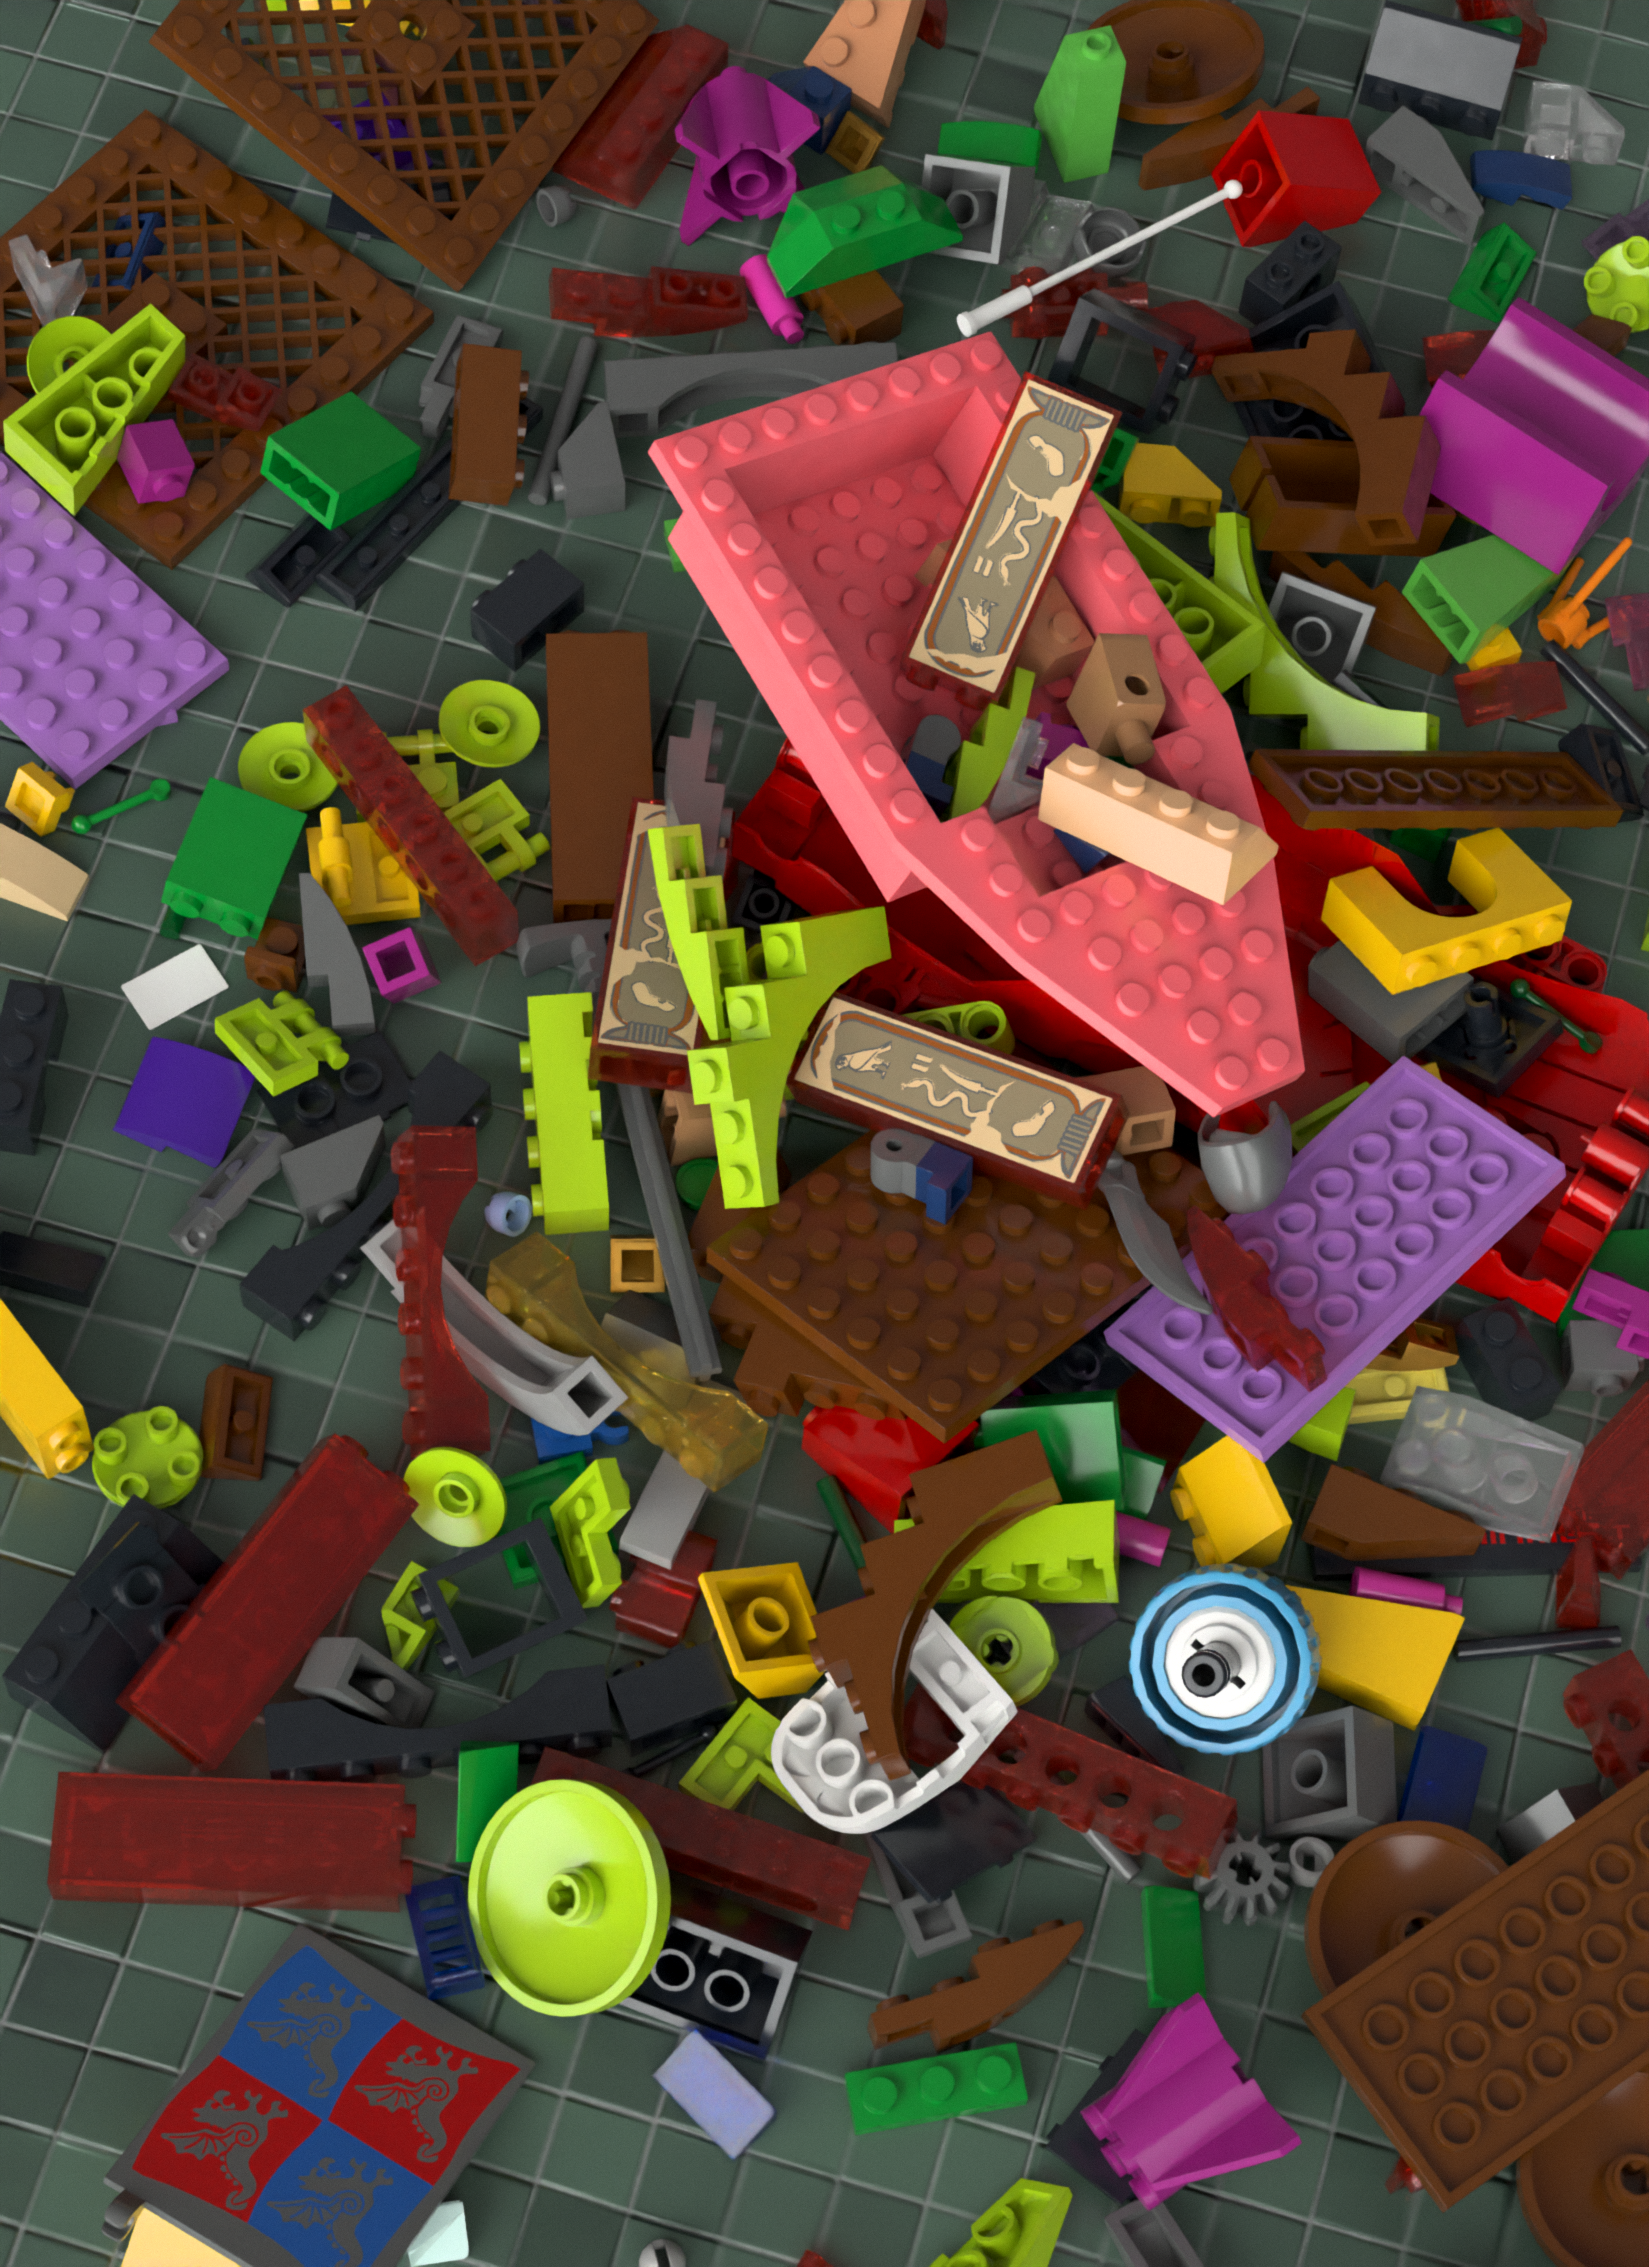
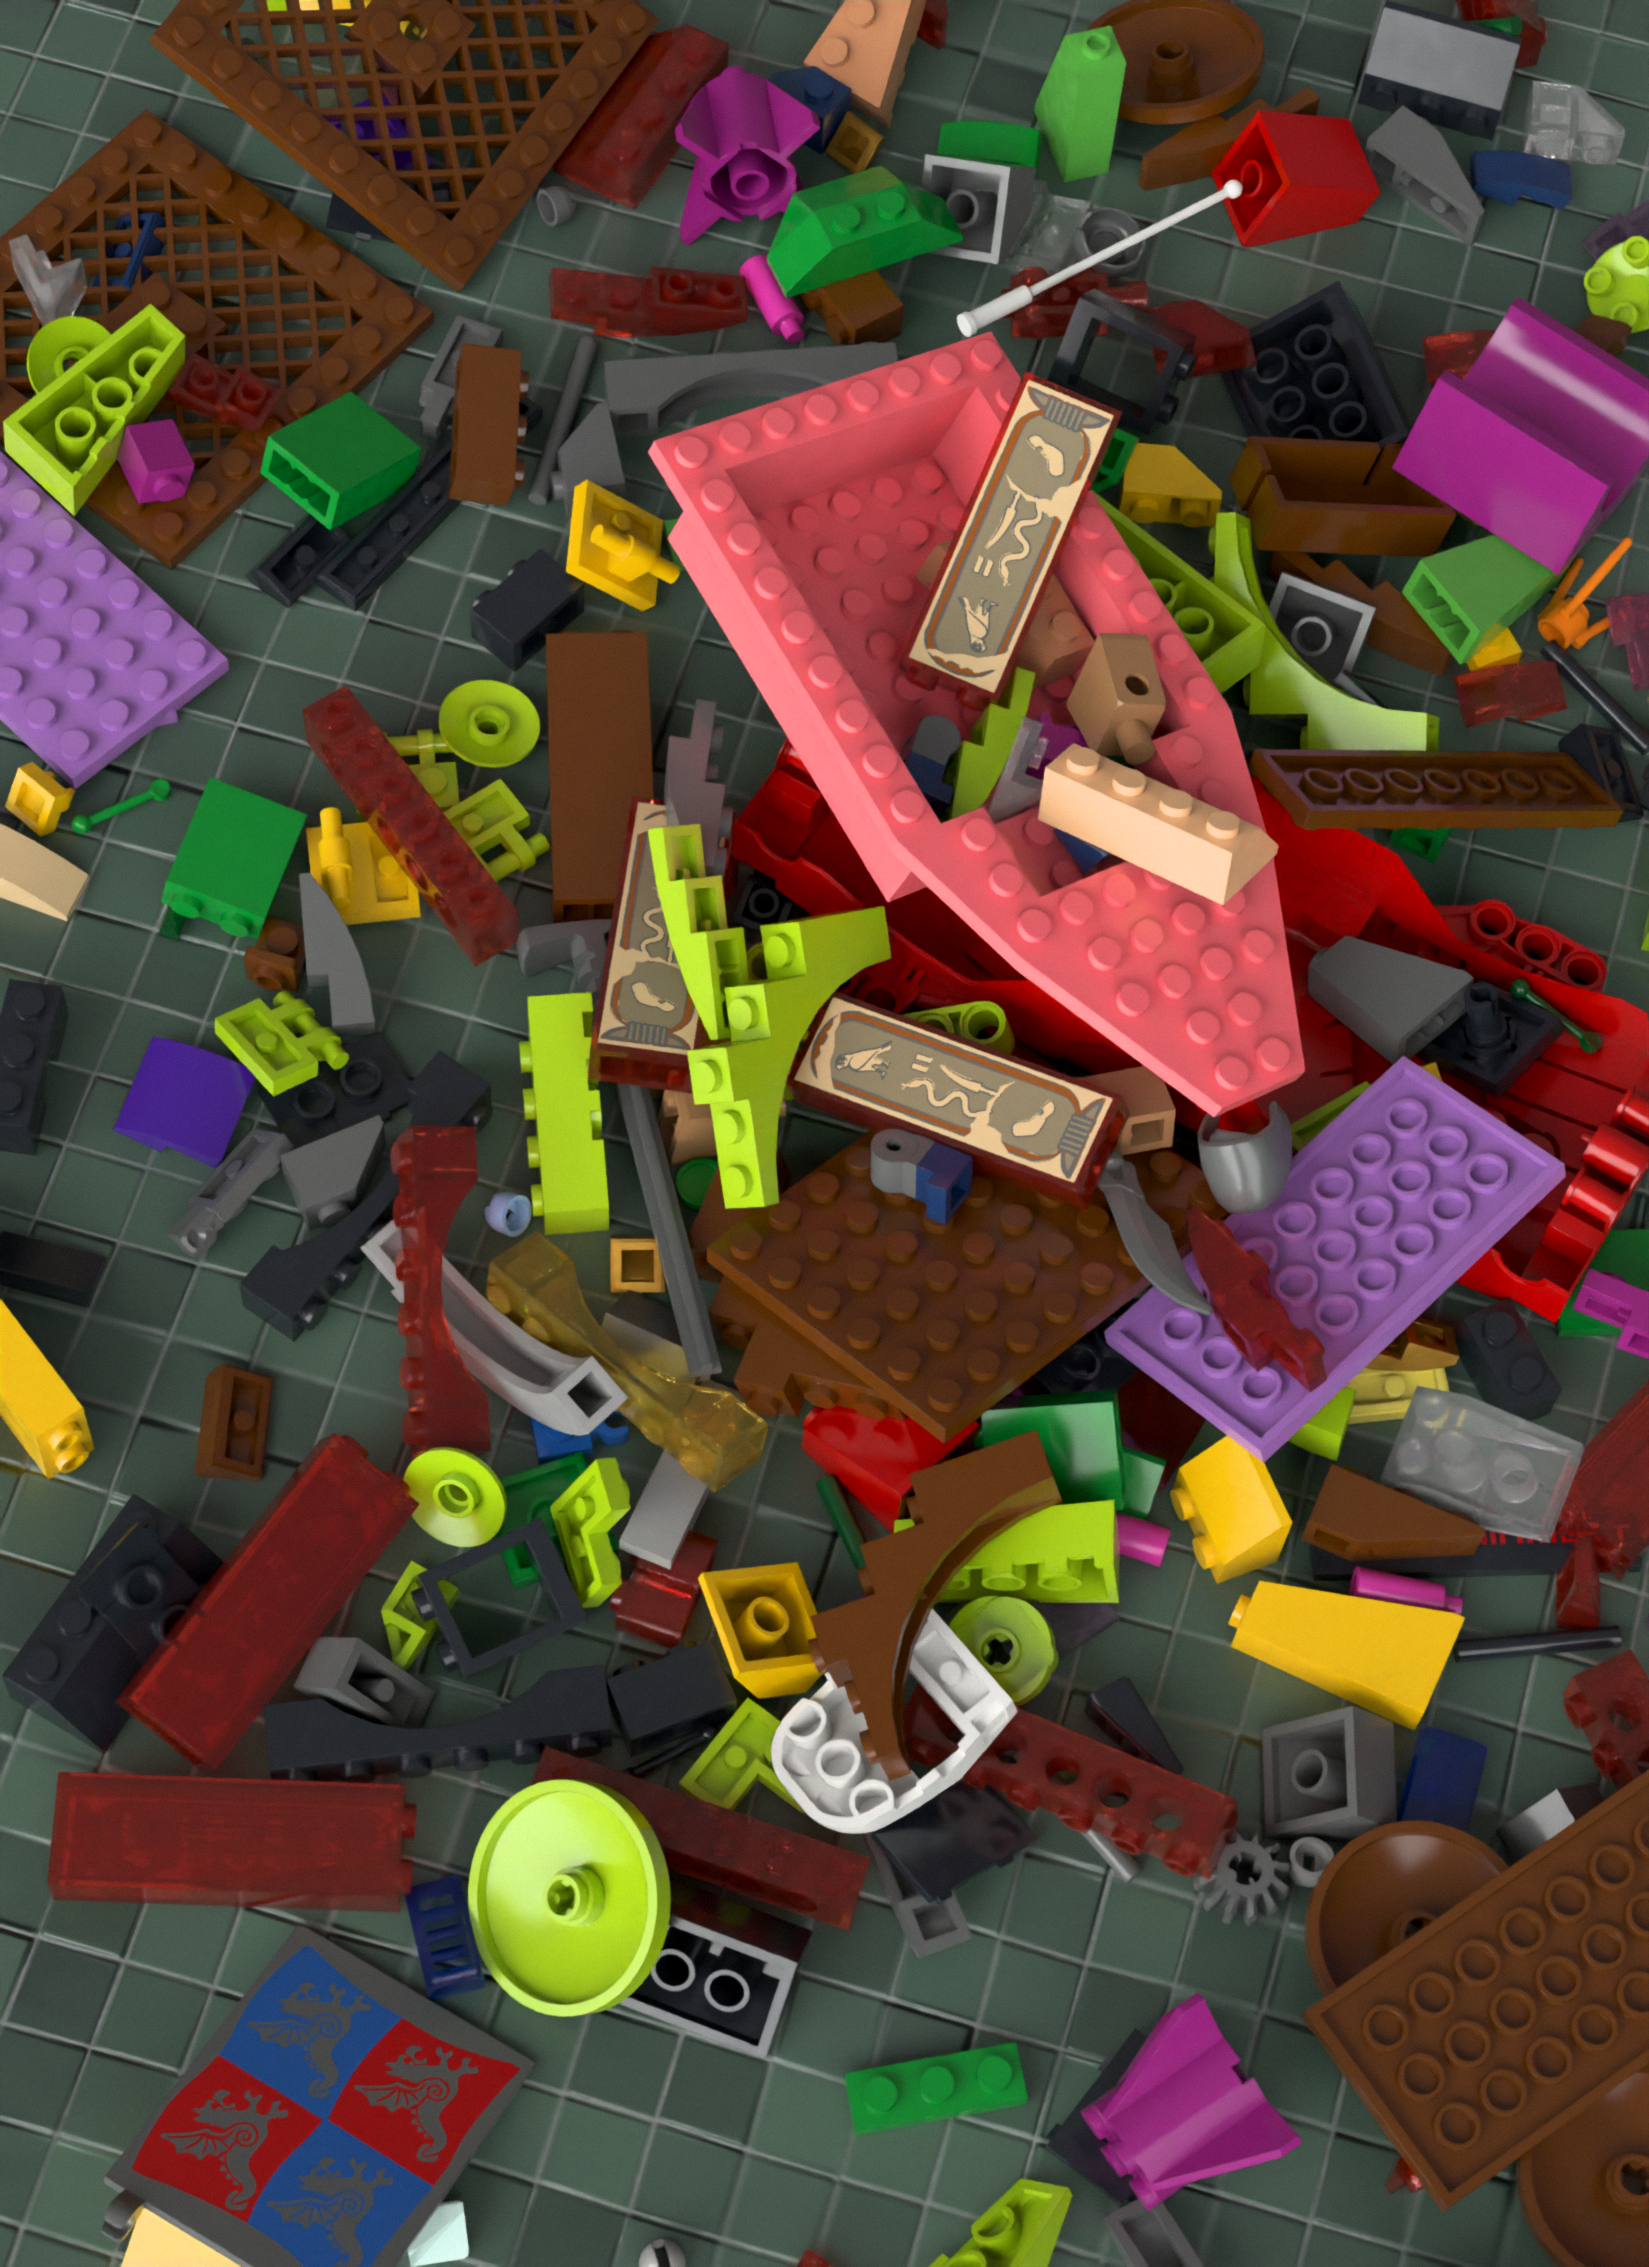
lime dish [92,1406,204,1509] -> none
white sticker [121,944,229,1030] -> none
lime dish [238,722,341,812] -> none
magenta brick [362,927,442,1004] -> none
green slope [456,1740,519,1862] -> none
clear blue slope [653,2028,777,2161] -> none
reddish brown slope [867,1919,1085,2054] -> none
dark azure wheel [1128,1563,1322,1756] -> none
green slope [1140,1885,1207,2008] -> none
reddish brown arch [1211,329,1441,546] -> none
black brick [1238,220,1342,326] -> none
yellow arch [1321,828,1572,995] -> none
green slope [1447,222,1537,323] -> none
dark grey brick [1559,1320,1645,1397] -> none
none -> yellow plate [566,479,680,612]

